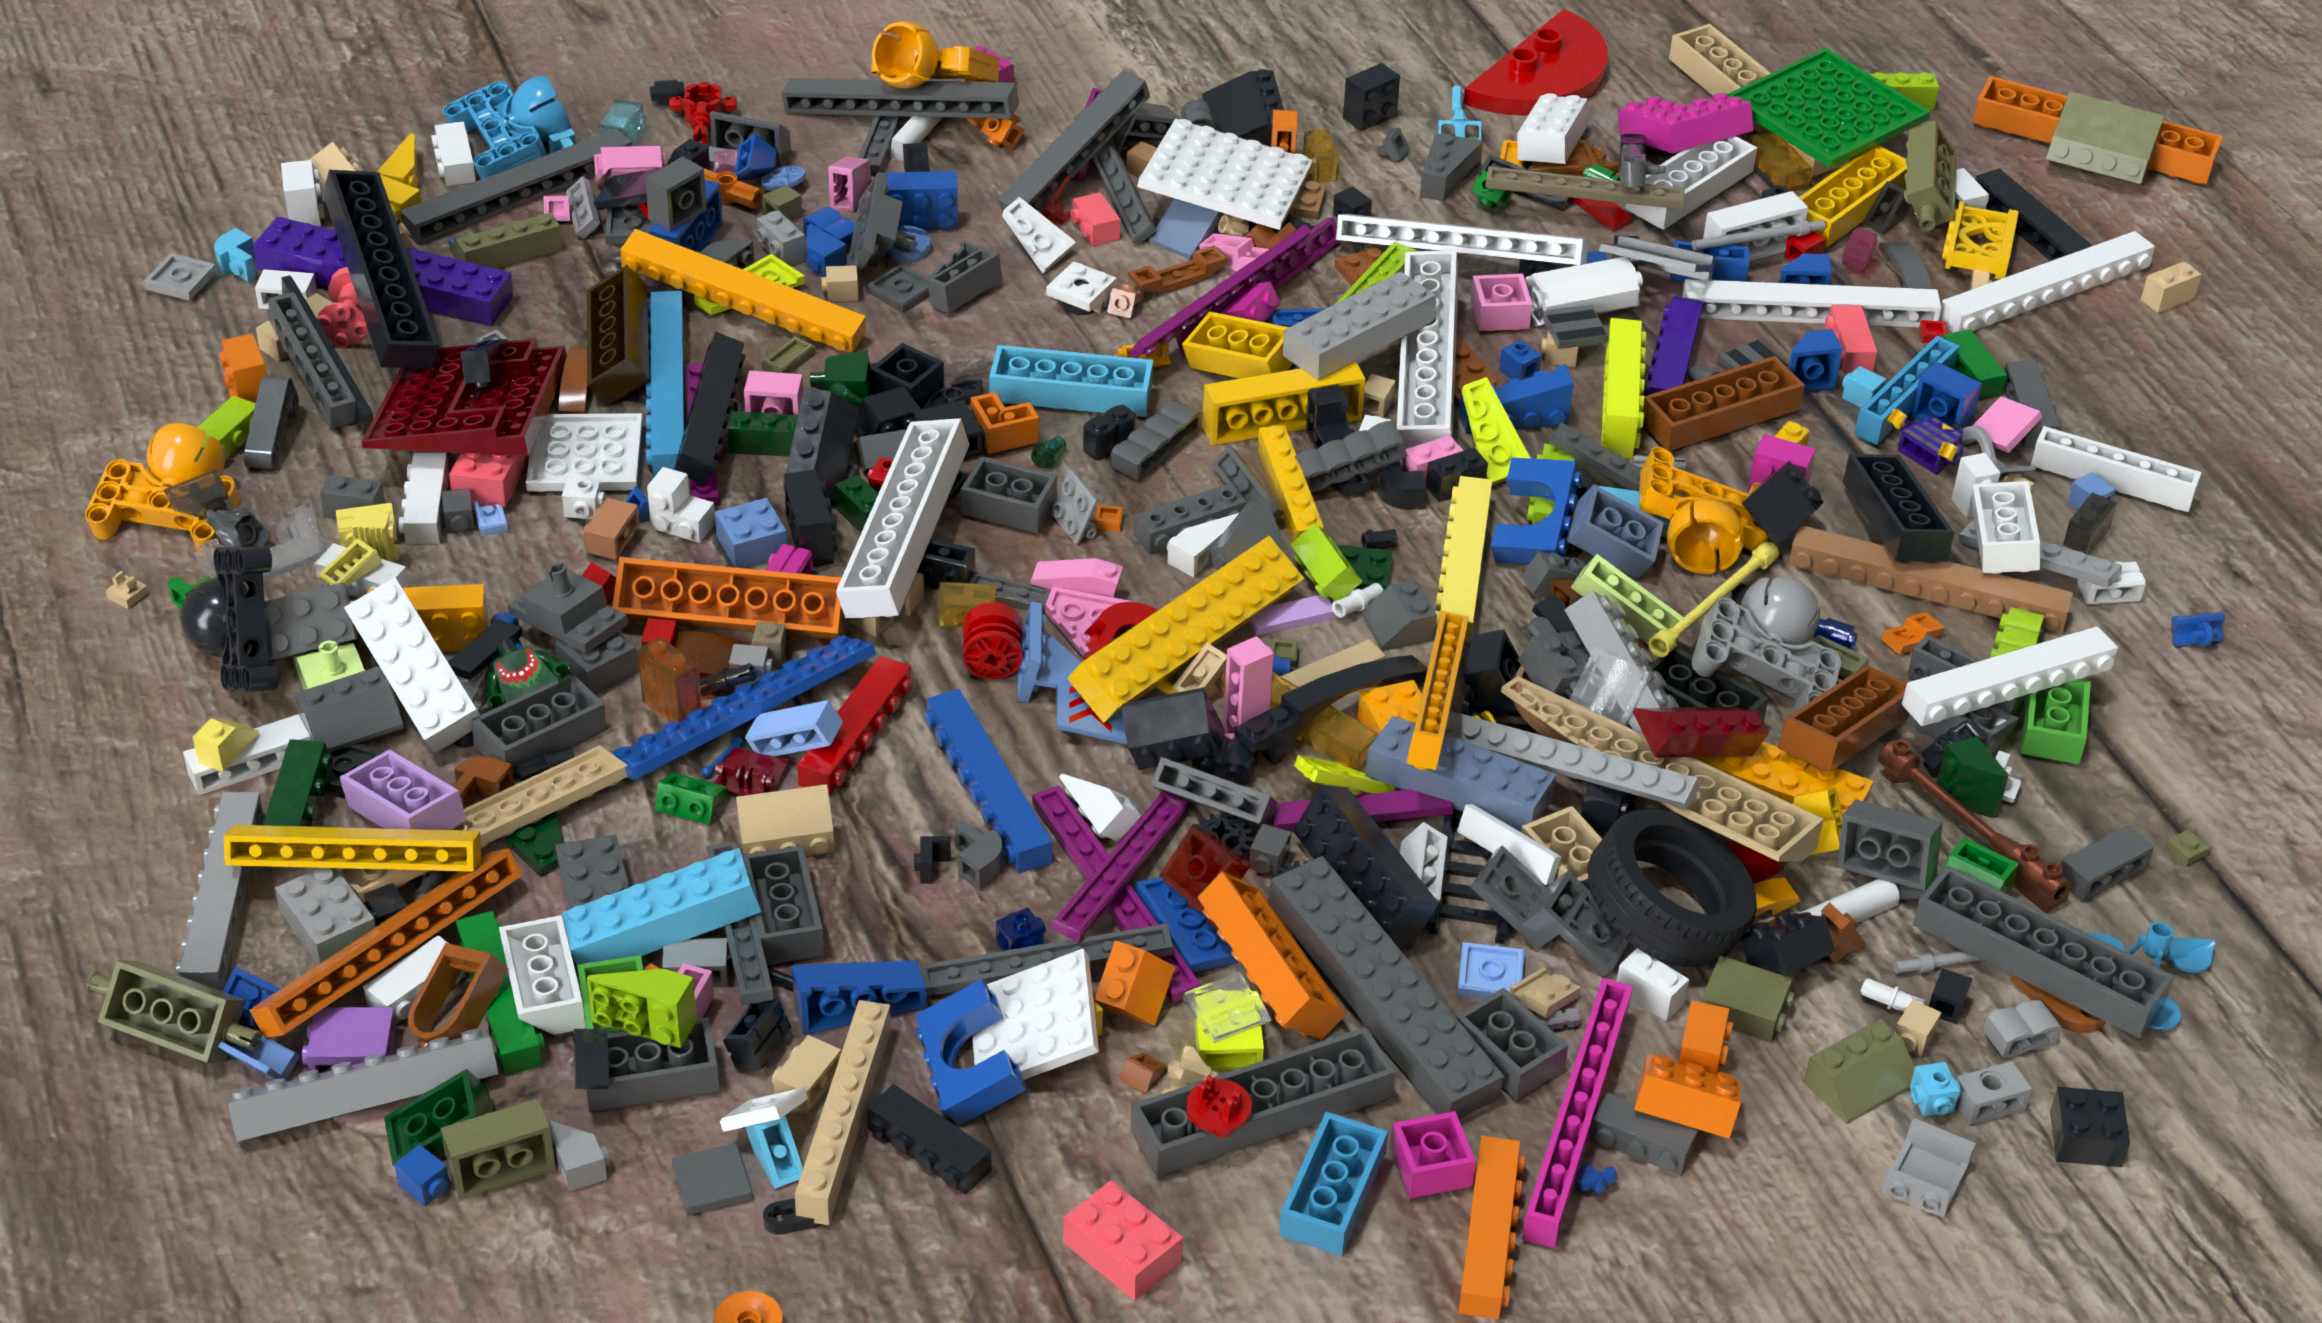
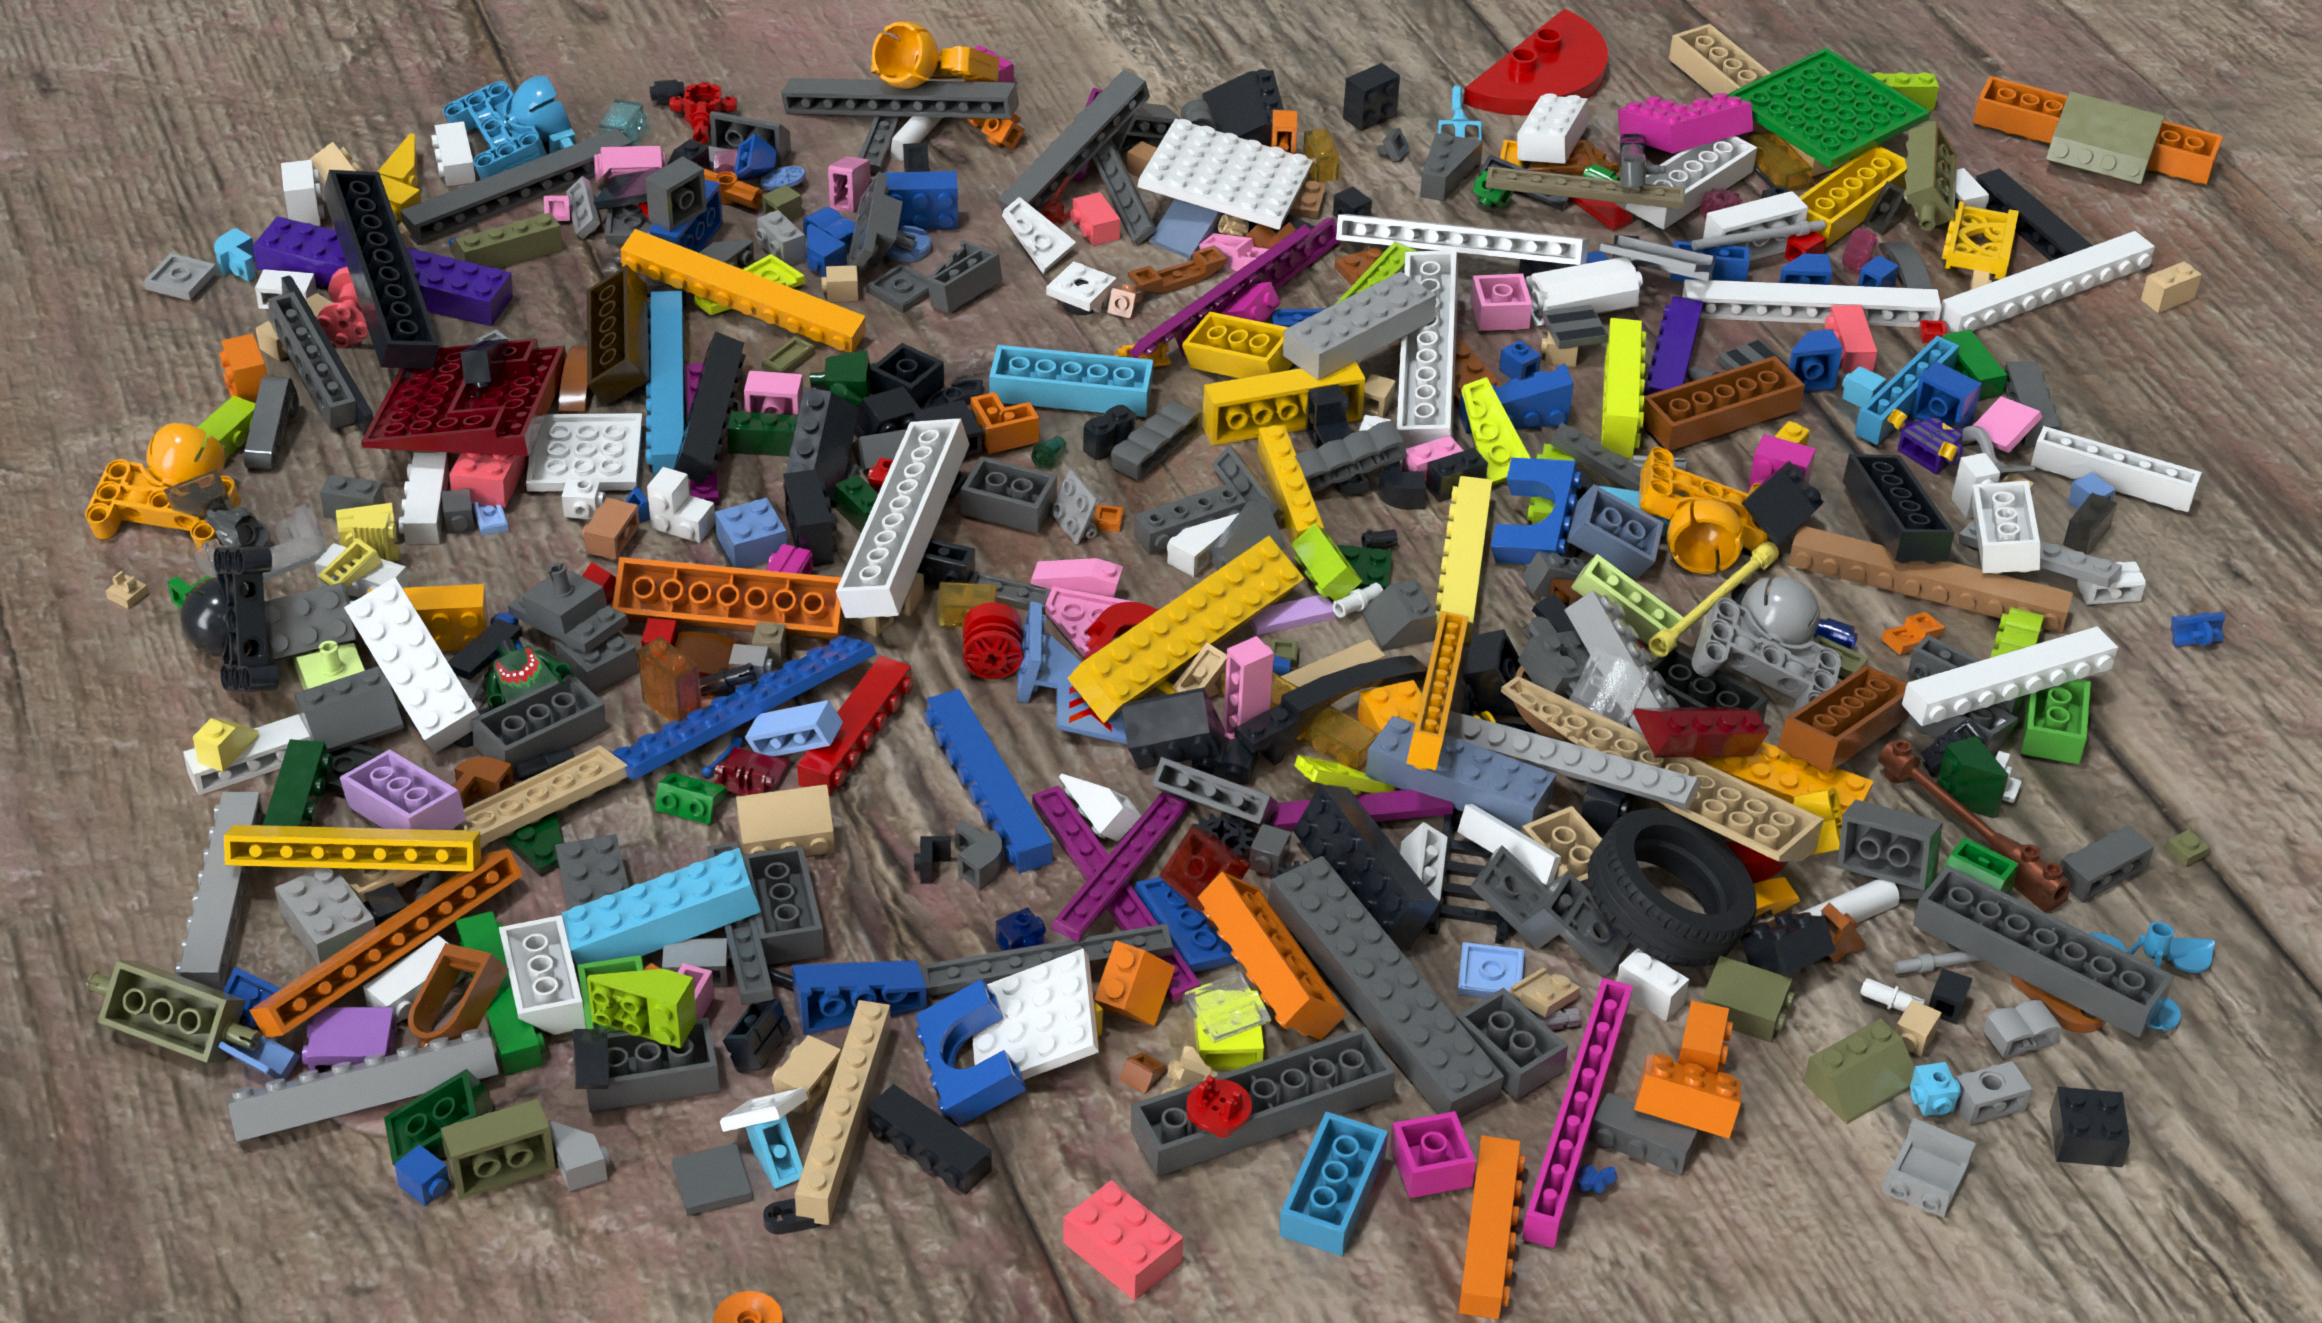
none -> clear pink gear [1700,188,1743,220]
none -> blue brick [1858,255,1899,288]

